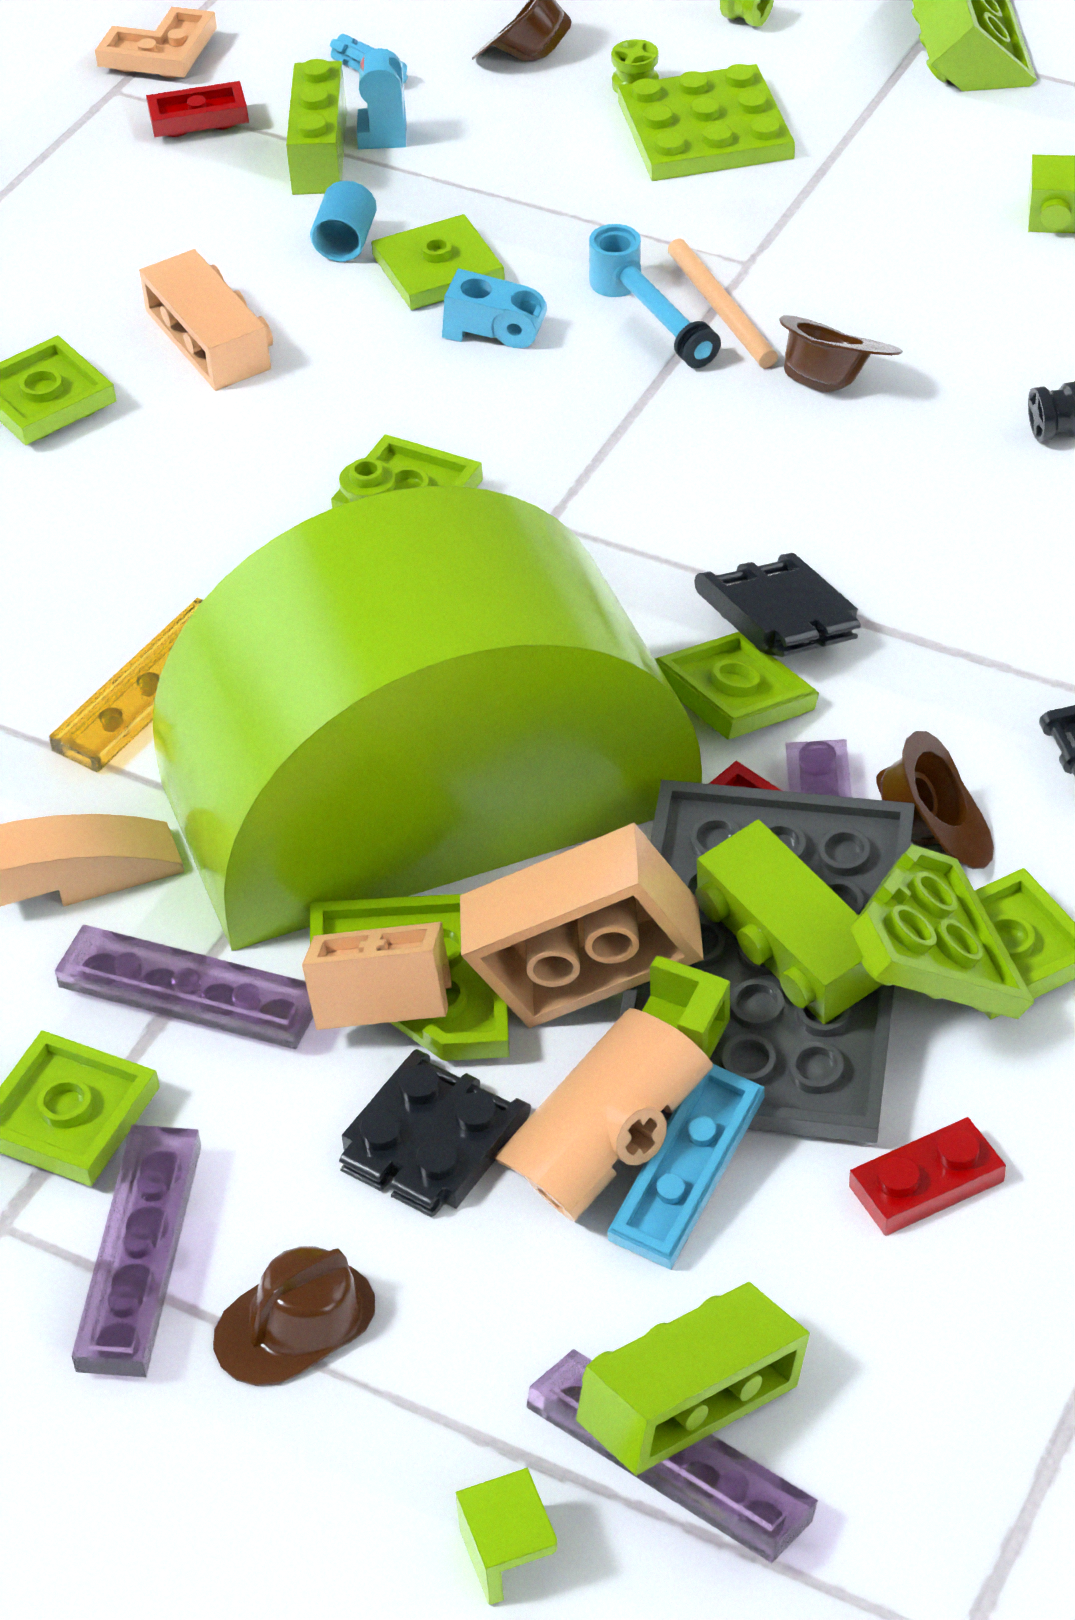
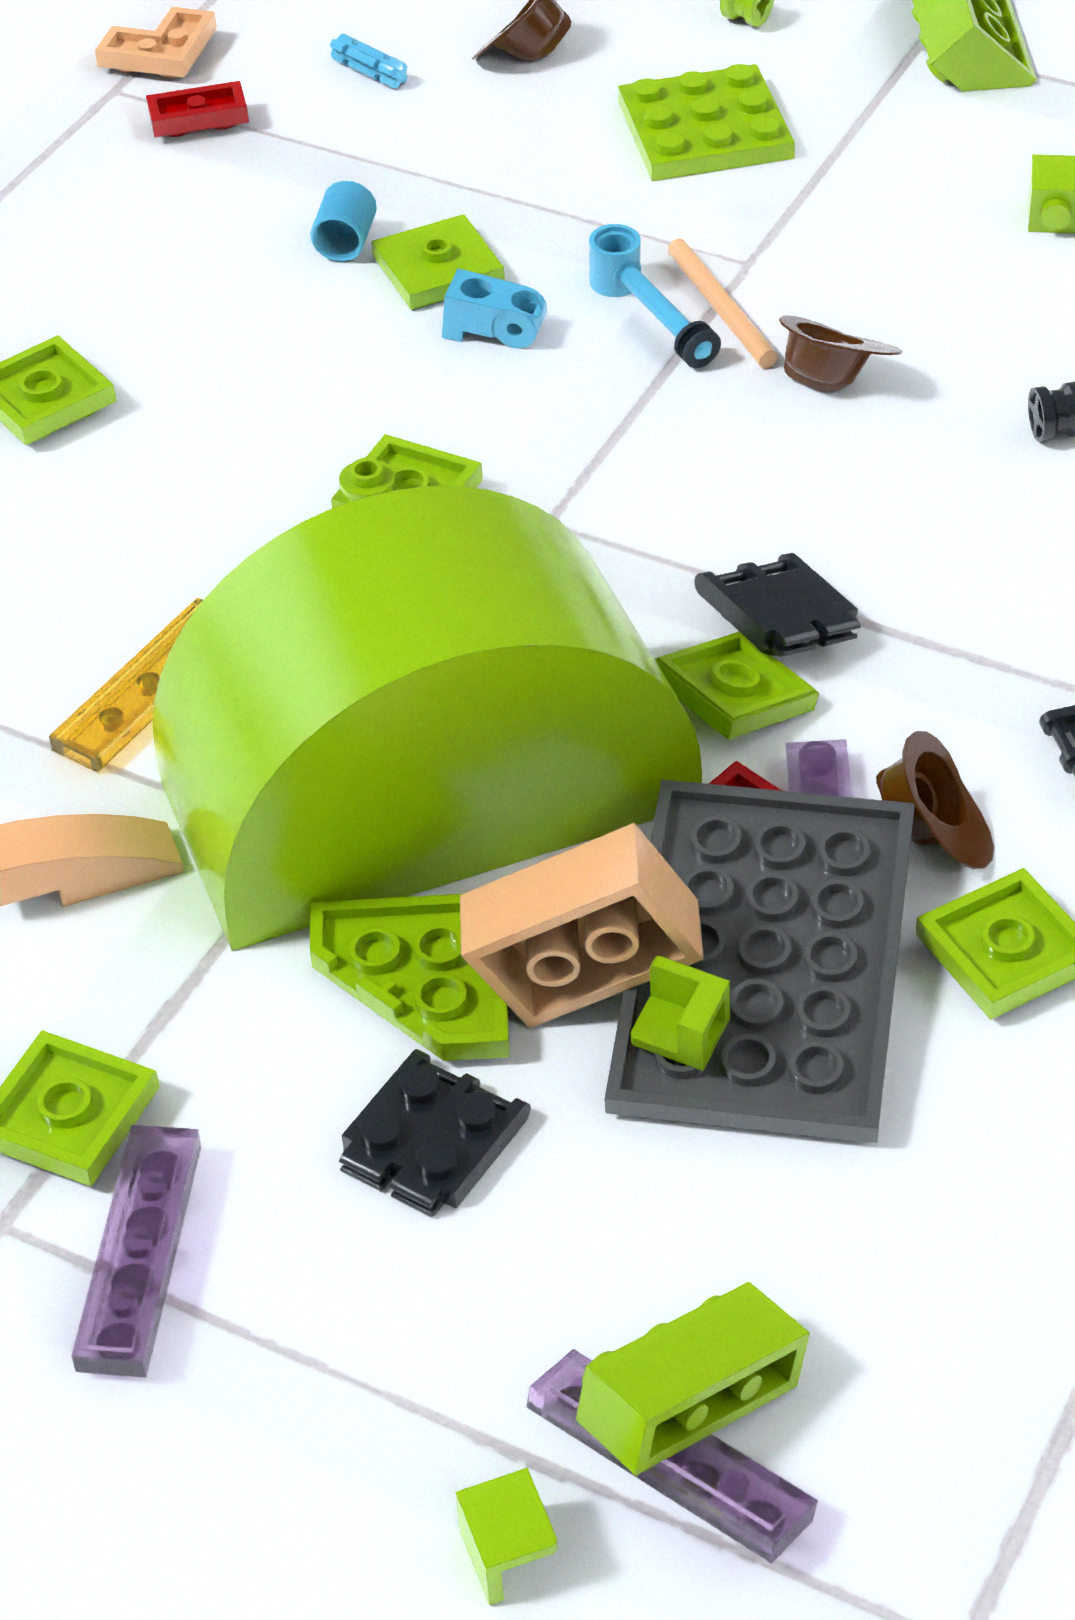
clear purple plate [54,924,313,1050] -> none
light nougat brick [139,249,273,391] -> none
reddish brown piece [213,1246,375,1386] -> none
lime brick [286,59,347,195] -> none
light nougat hinge [302,922,452,1030] -> none
medium azure leg [357,48,407,150] -> none
light nougat panel [494,1008,713,1222] -> none
medium azure tile [607,1064,765,1270] -> none
lime wheel [611,39,659,94] -> none
lime brick [695,819,883,1024] -> none
red plate [849,1117,1006,1236] -> none
lime plate [850,844,1035,1019] -> none

